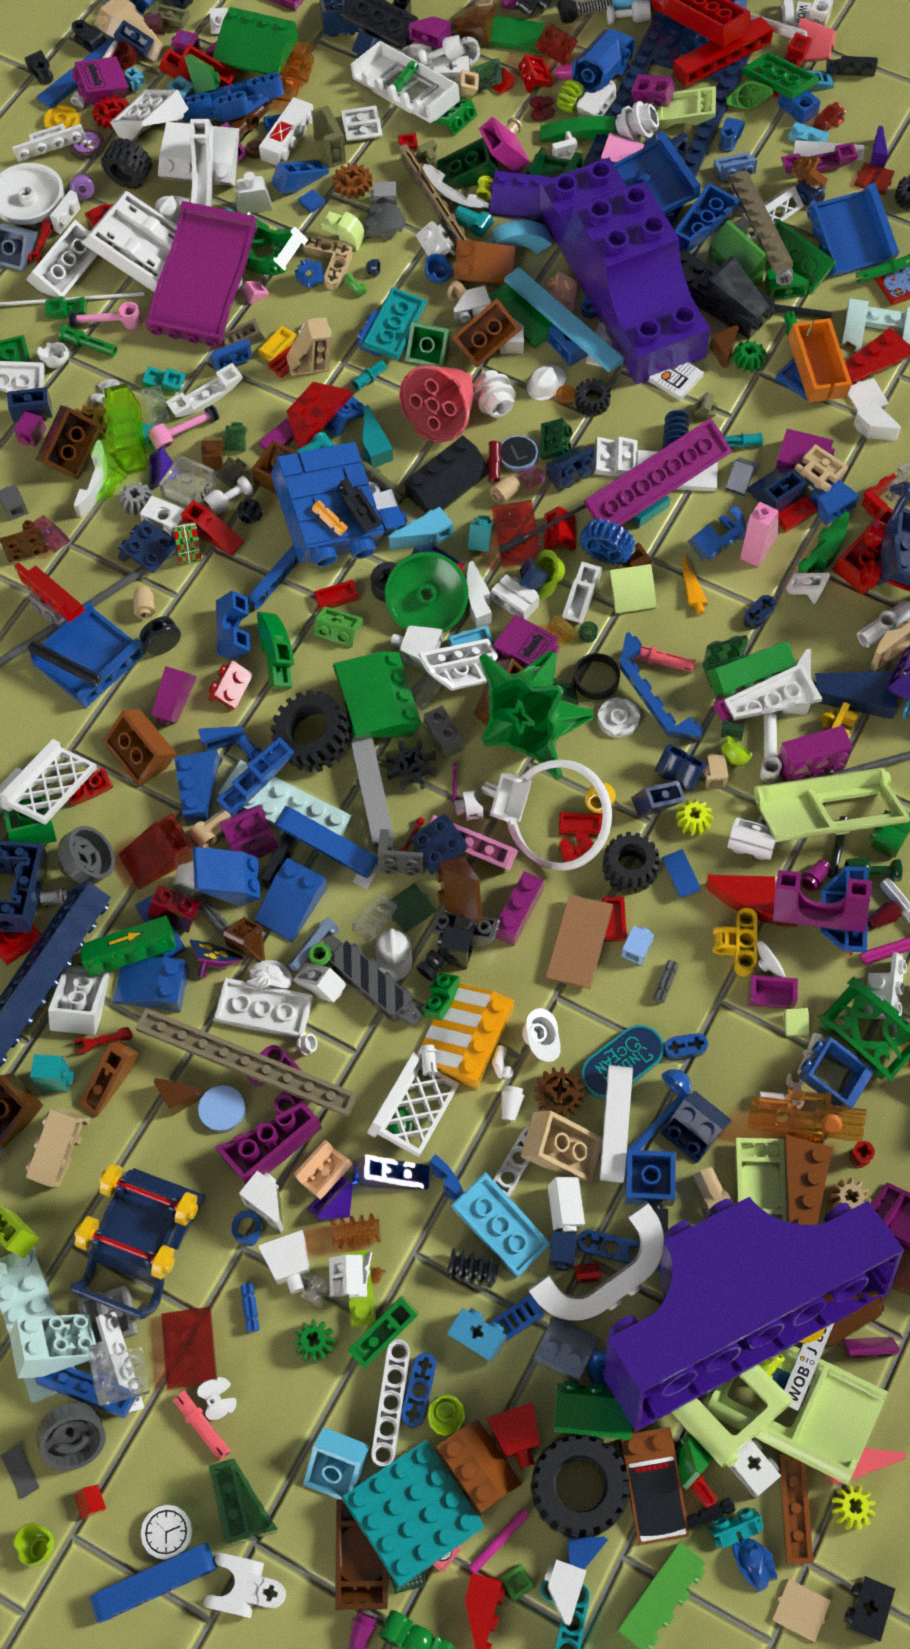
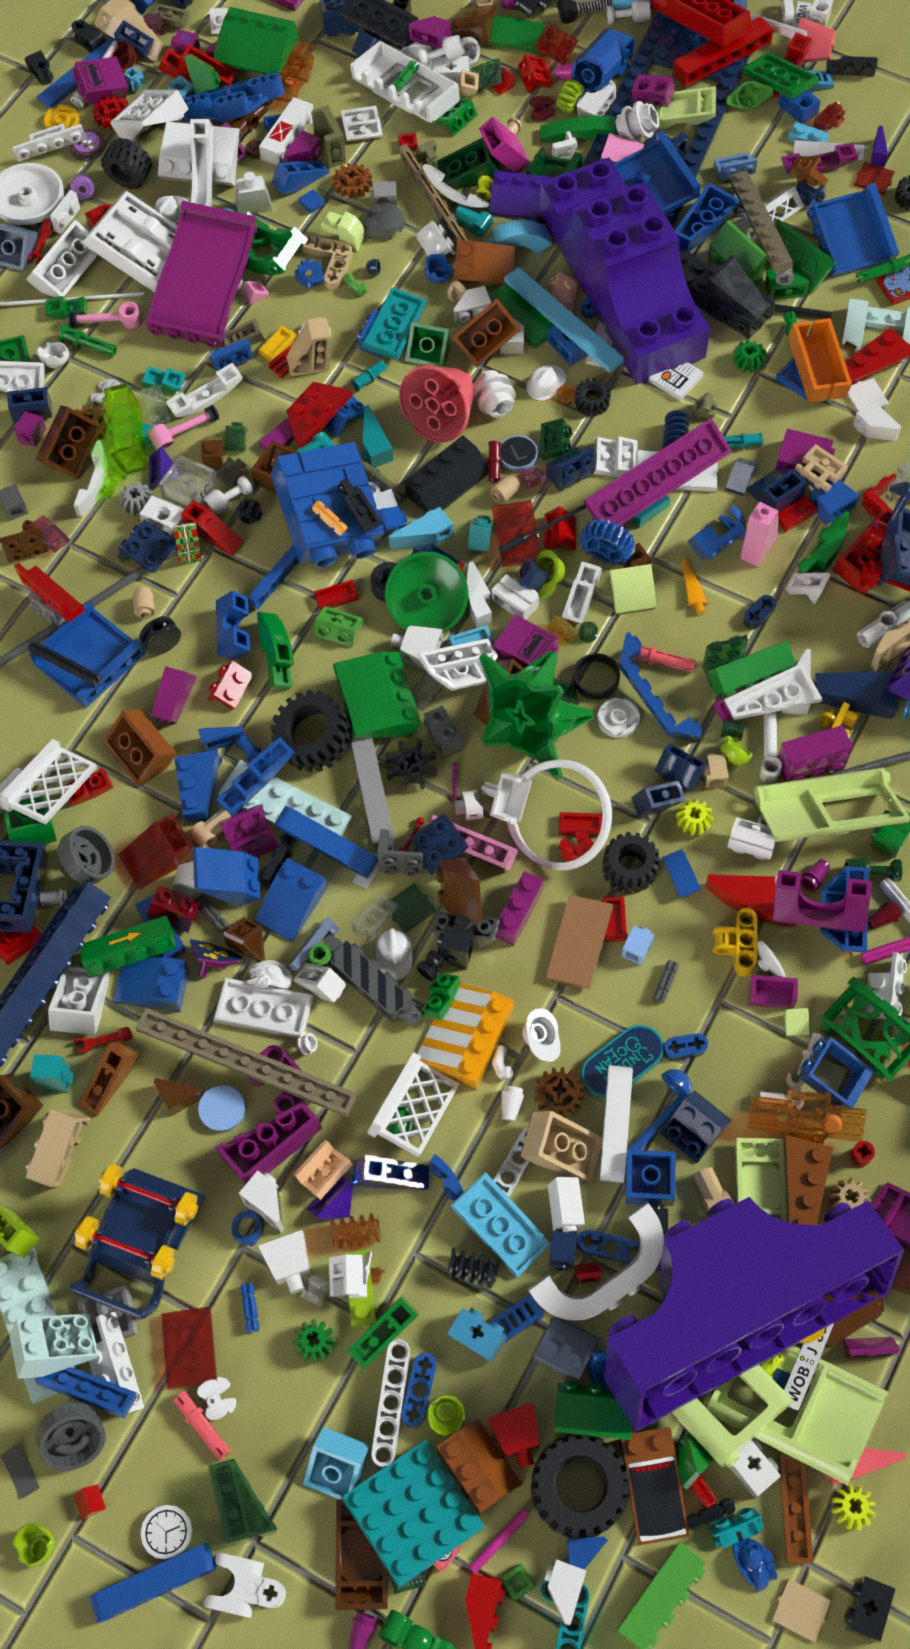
clear bracket [88,1344,150,1406] -> none
white pin [419,1045,438,1076] -> none
yellow head [585,782,616,814] -> none
reddish brown slope [709,325,739,368] -> none
blue piece [718,116,745,152] -> none
black bar [828,816,848,878] -> none
none -> magenta slope [284,130,323,163]

